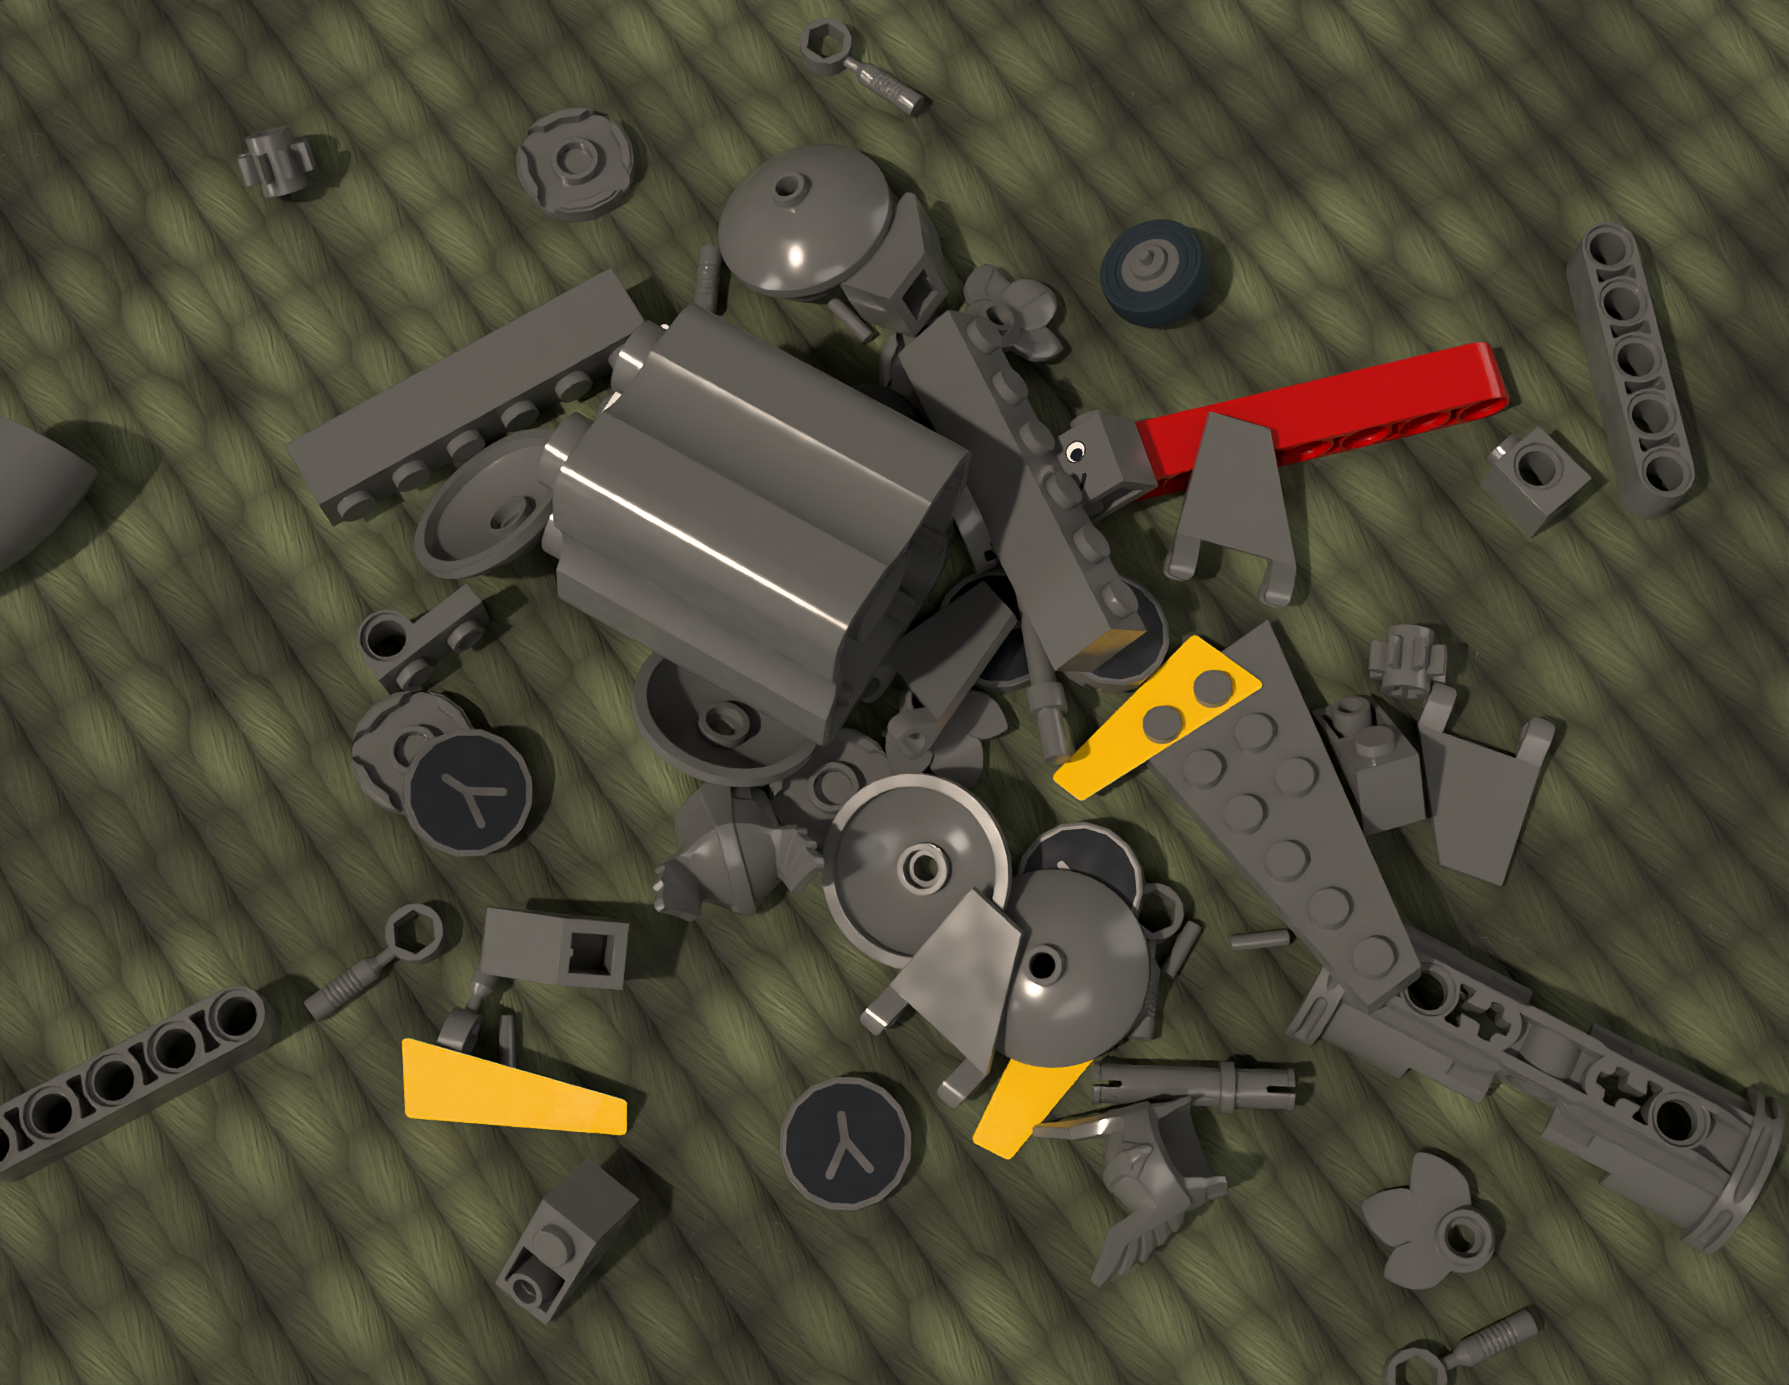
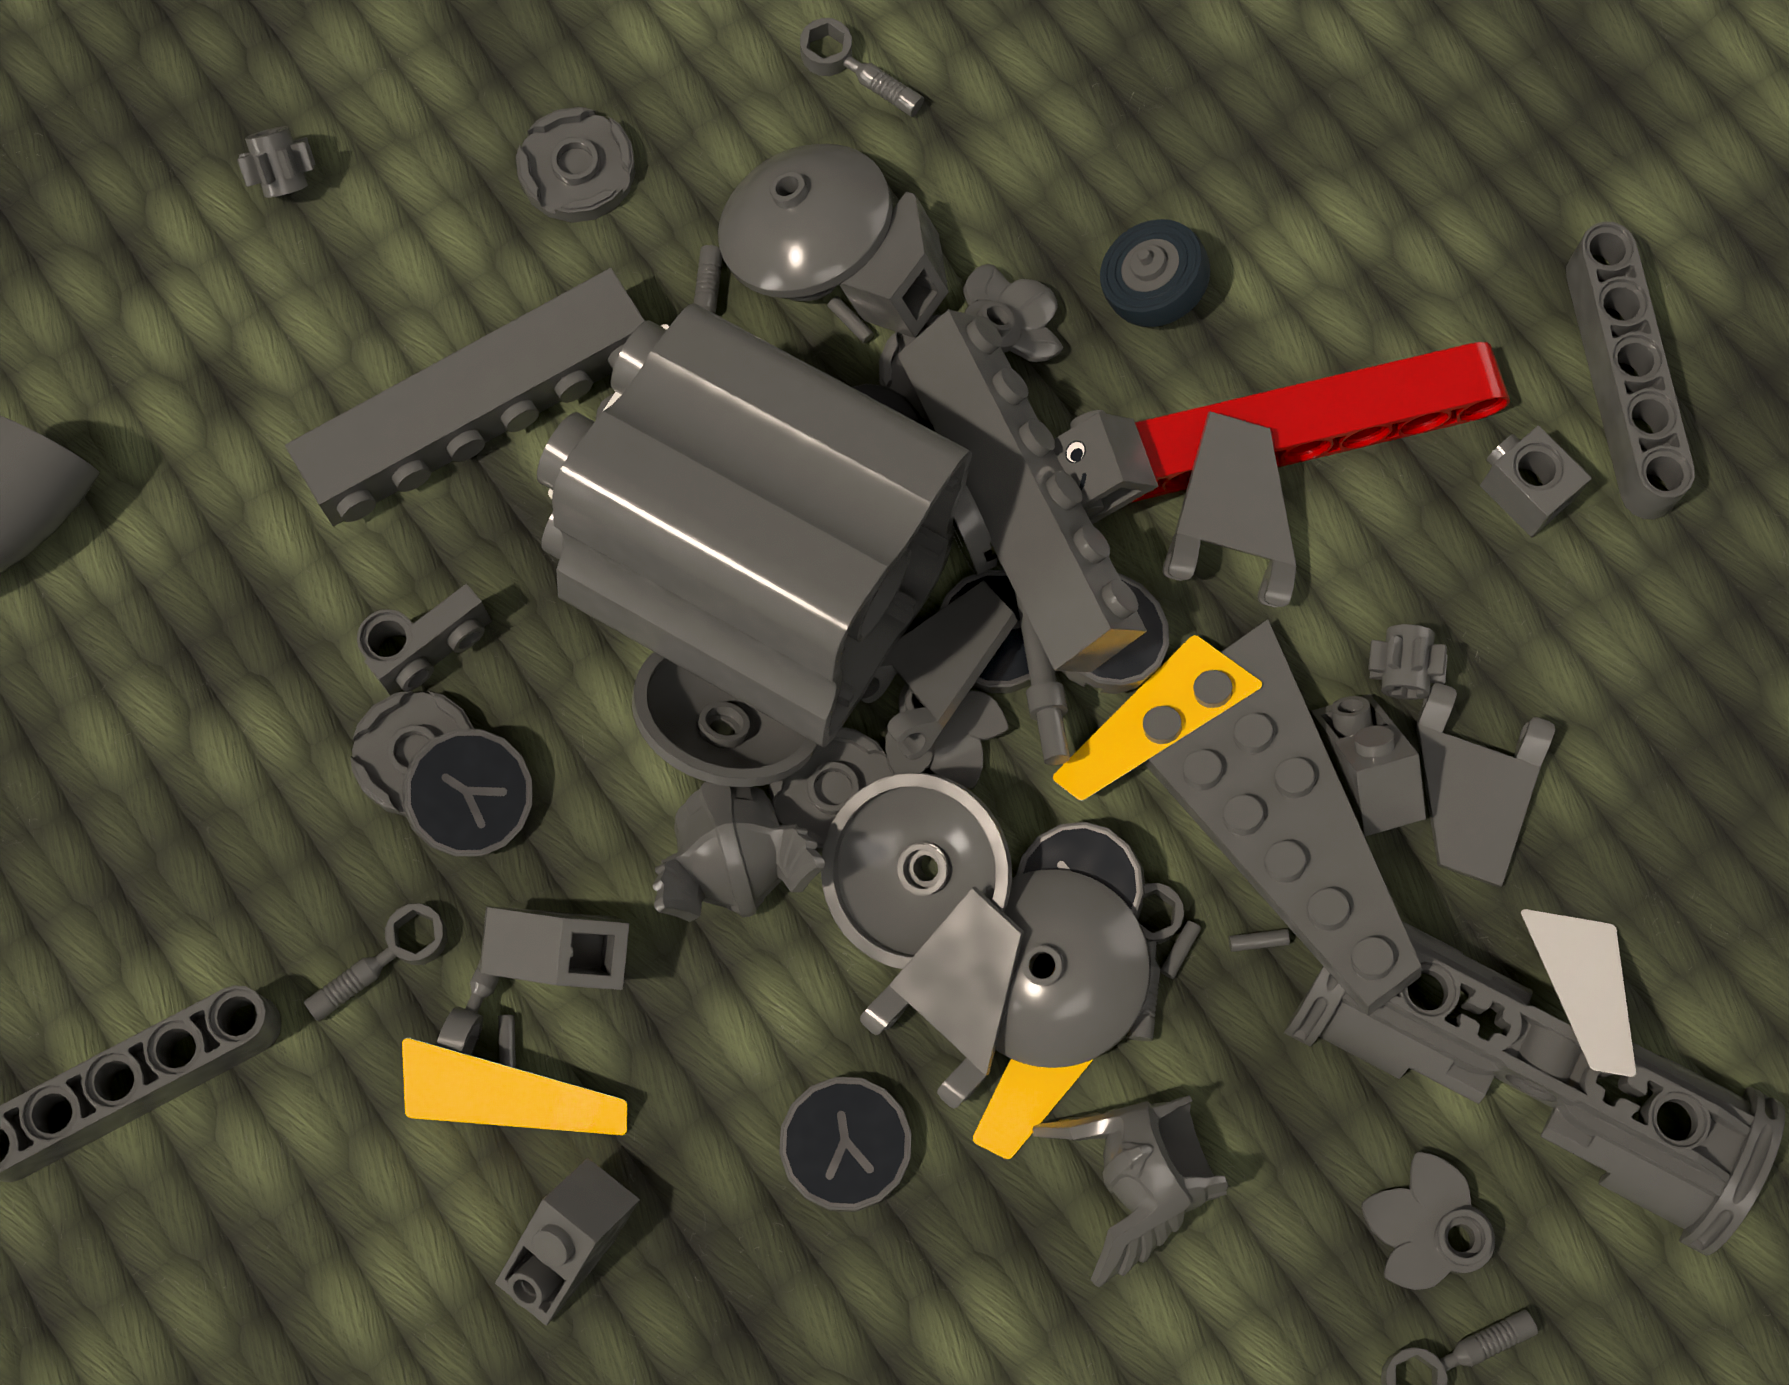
dark grey dish [414,428,554,579] -> none
dark grey pin [1092,1061,1295,1114] -> none
none -> white sticker [1521,909,1636,1077]

